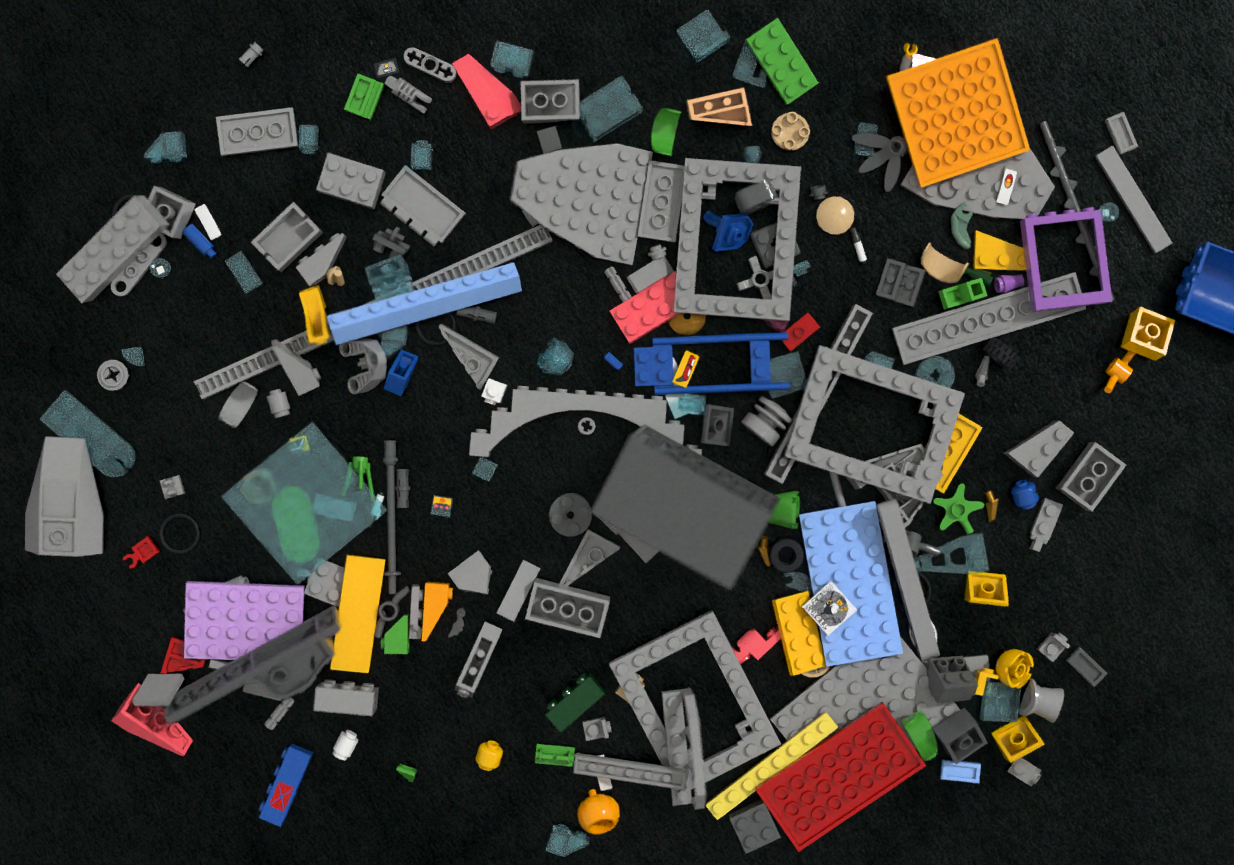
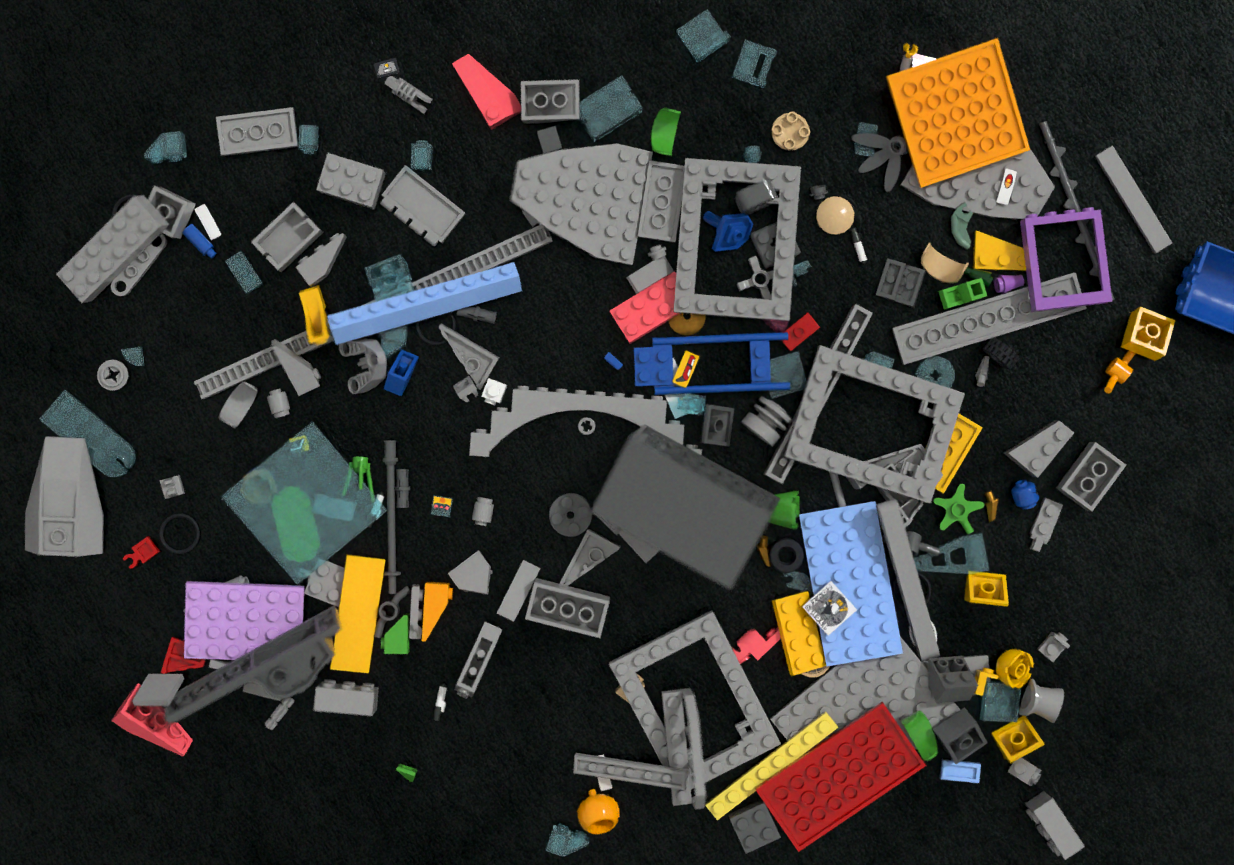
clear light blue tile [150,258,171,278] -> none
light grey pin [239,42,263,67] -> none
blue brick [259,744,313,827] -> none
tan plate [326,266,345,286] -> none
white brick [333,730,359,760] -> none
bright green plate [344,74,384,120] -> none
dark grey hips [373,227,410,261] -> none
light grey beam [404,48,457,83] -> none
dark grey piece [448,607,465,637] -> none
clear light blue tile [472,456,498,482] -> none
yellow head [475,740,503,771] -> none
clear light blue brick [491,41,534,78] -> none
bright green hinge [535,744,575,767] -> none
clear light blue cone [537,337,574,376] -> none
dark green brick [545,672,605,732] -> none
light grey bracket [582,716,612,741] -> none
light grey axle [605,267,631,302] -> none
light nougat wedge [686,88,752,126] -> none
bright green plate [745,18,819,105] -> none
dark grey tile [1066,646,1107,687] -> none
clear light blue tile [1099,202,1119,222] -> none
light grey tile [1105,112,1138,155] -> none
none -> white piece [433,683,447,721]
none -> light grey tile [453,376,478,402]
none -> light grey brick [472,497,494,526]
none -> light grey brick [1025,791,1085,860]

